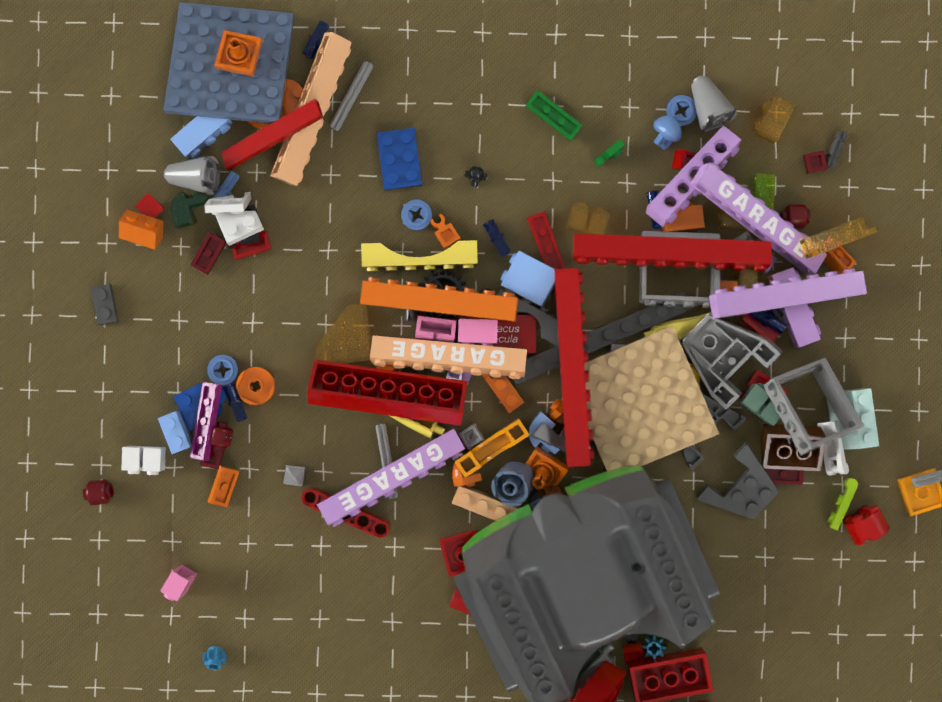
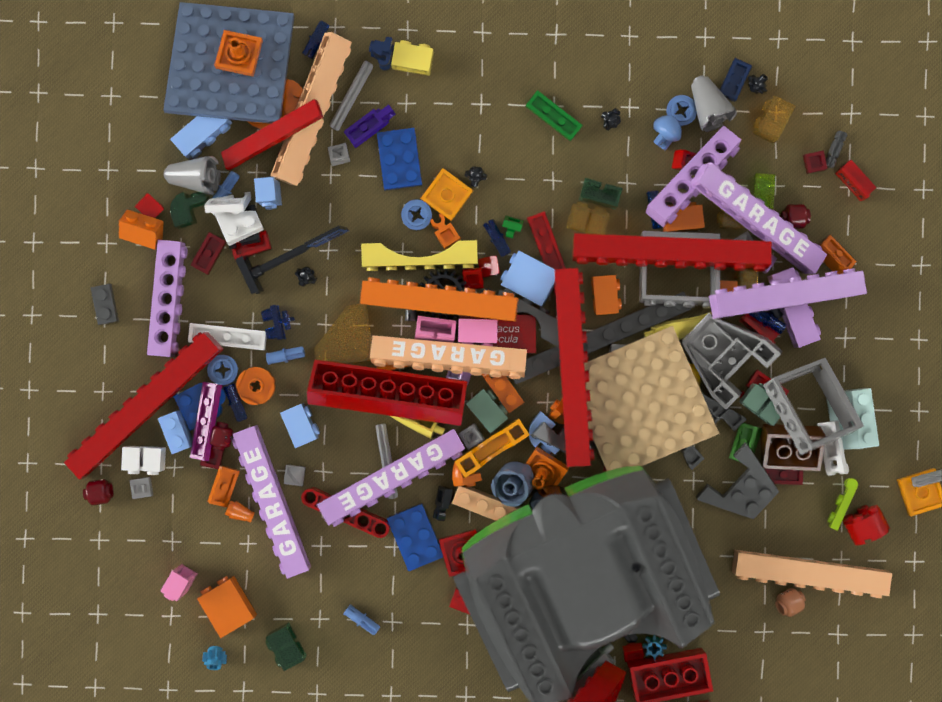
green plate [593,139,625,167] -> none
clear yellow fence [800,217,880,259] -> none
none -> red brick [64,332,224,480]
none -> light grey tile [130,477,153,499]
none -> lavender brick [147,240,188,357]
none -> white plate [188,323,267,350]
none -> orange brick [197,576,257,639]
none -> orange cone [225,501,255,523]
none -> lavender brick [232,425,311,578]
none -> black piece [235,226,349,294]
none -> light blue brick [254,177,282,210]
none -> clear blue hips [261,305,295,340]
none -> clear green piece [265,622,307,671]
none -> medium blue axle [266,346,305,365]
none -> light blue brick [280,403,320,448]
none -> black plant [295,267,317,287]
none -> light grey tile [327,143,351,166]
none -> medium blue axle [343,604,380,635]
none -> dark purple hinge [344,104,396,148]
none -> dark blue piece [369,37,394,71]
none -> blue plate [387,503,443,571]
none -> light yellow brick [391,40,434,76]
none -> light orange tile [420,168,474,221]
none -> black plate [433,485,453,521]
none -> red plate [462,267,484,289]
none -> sand green piece [466,389,508,433]
none -> red slope [478,255,500,278]
none -> green tile [502,215,524,239]
none -> clear green piece [578,178,623,210]
none -> orange piece [591,275,622,316]
none -> black plant [601,108,621,131]
none -> dark blue plate [720,58,752,102]
none -> bright green slope [729,423,762,462]
none -> light nougat brick [732,549,892,598]
none -> black plant [748,74,768,94]
none -> nougat head [775,588,806,617]
none -> red panel [835,160,877,201]

